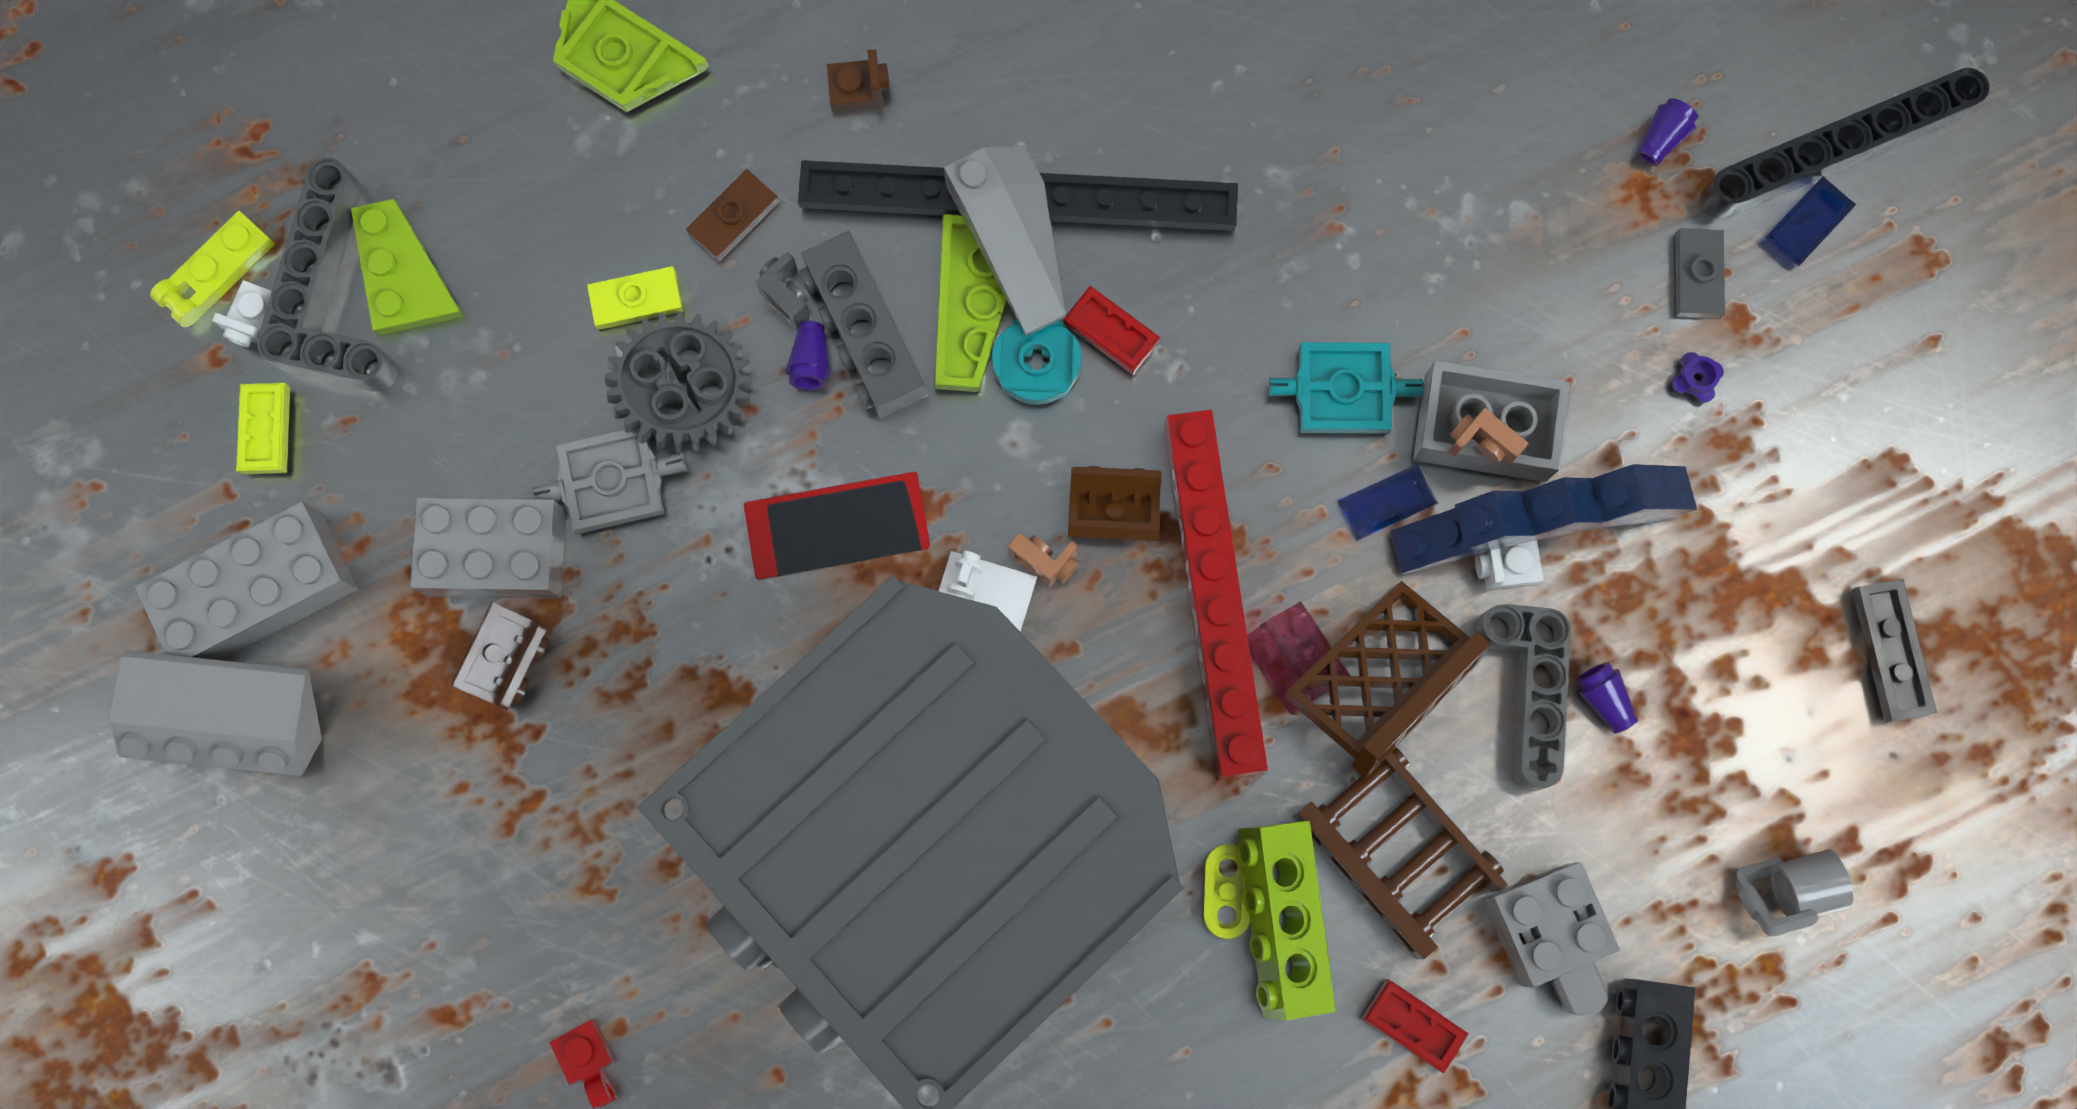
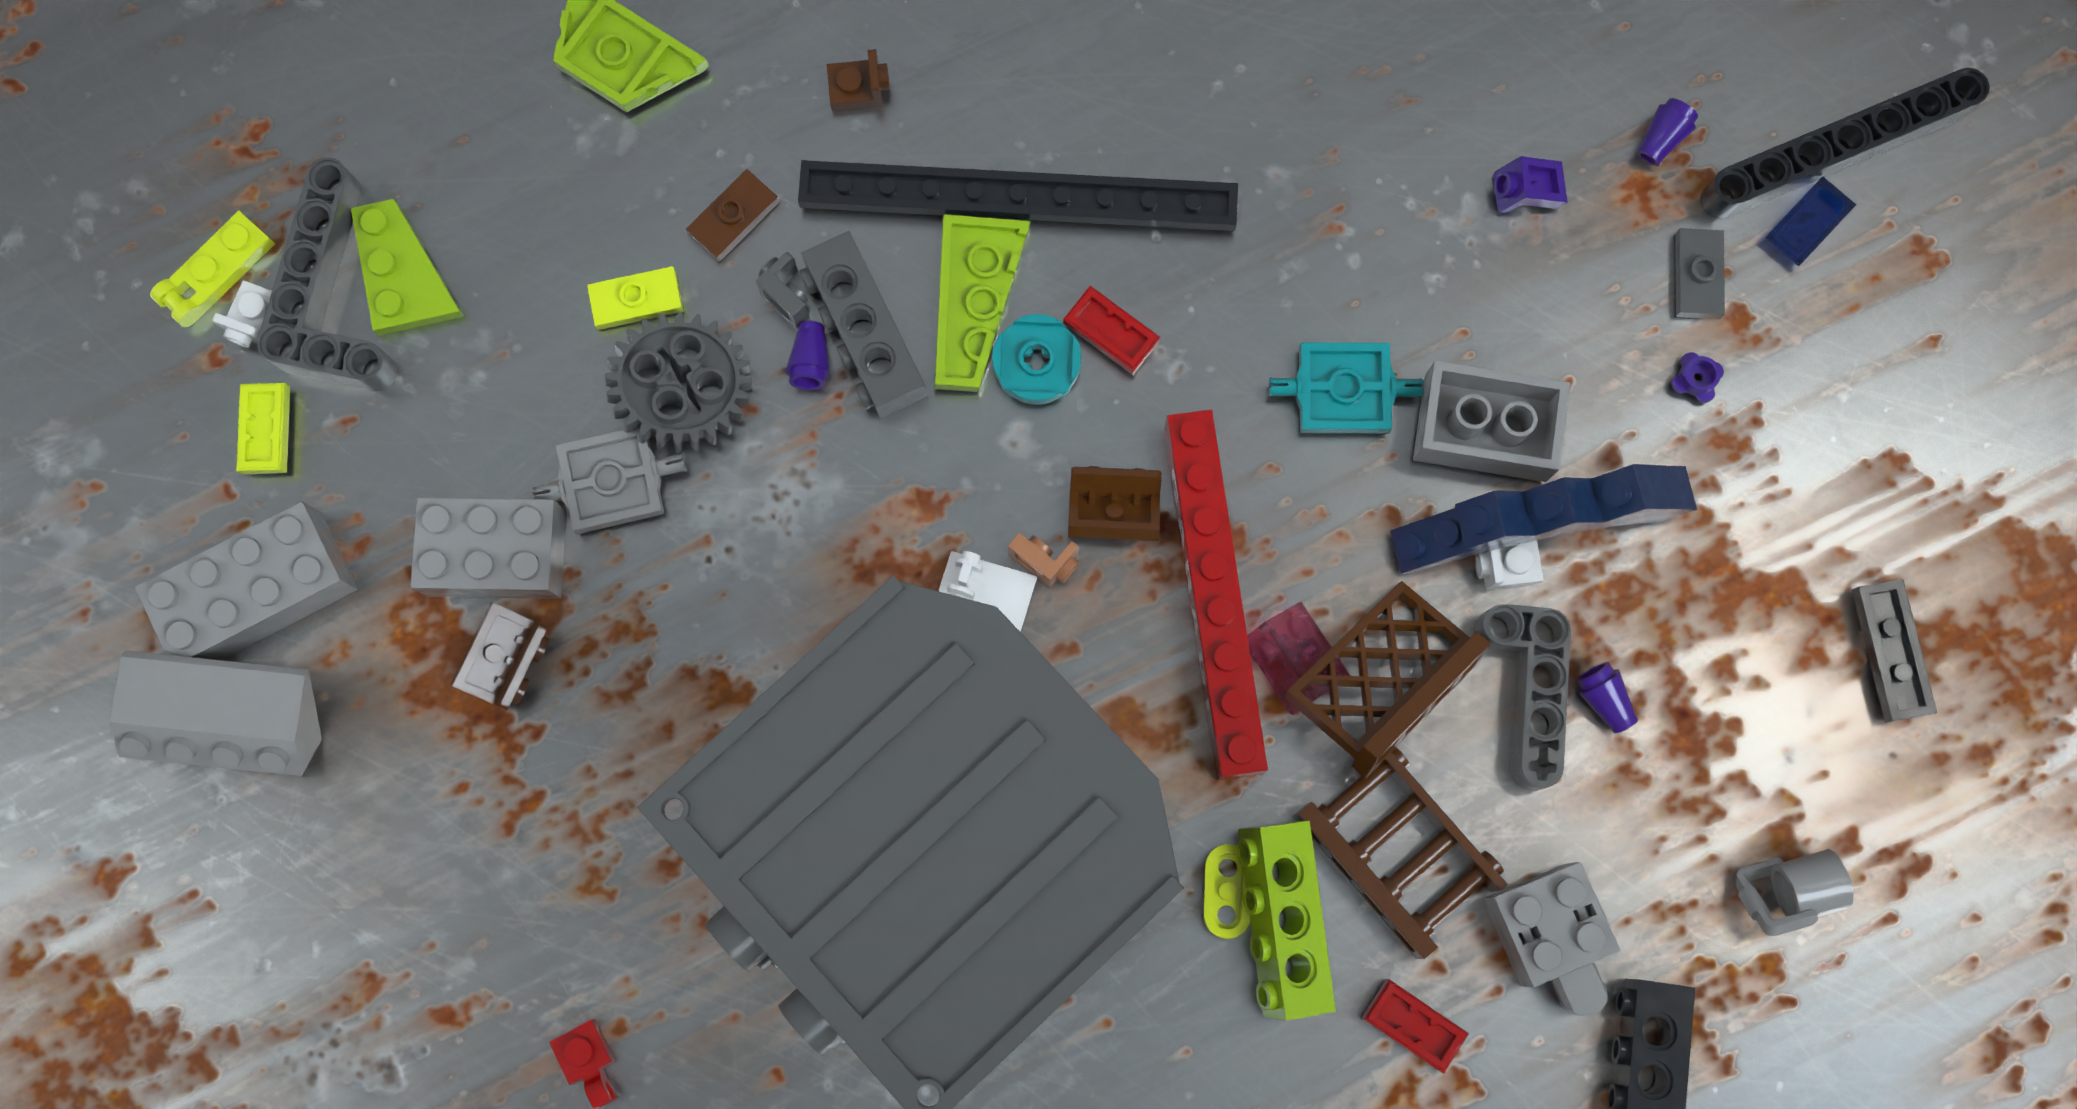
black sticker [743,472,930,580] -> none
light grey wedge [944,145,1066,337] -> none
clear blue tile [1338,464,1438,541] -> none
nougat bracket [1448,408,1529,467] -> none
none -> dark purple bracket [1493,156,1568,213]

